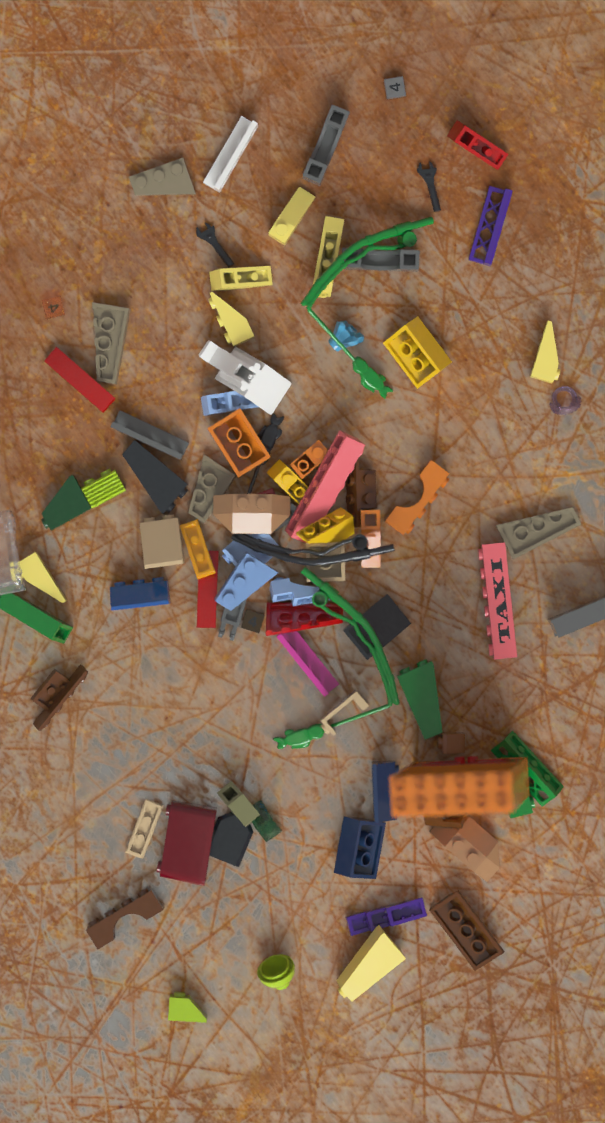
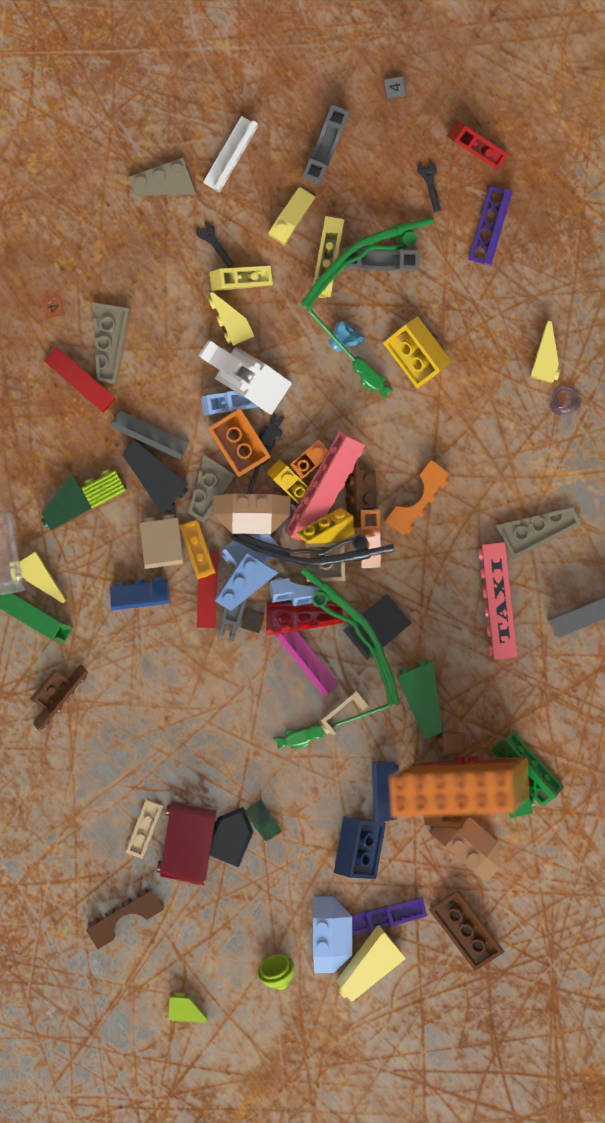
olive slope [217,781,260,827] -> none
none -> light blue wedge [313,896,352,973]

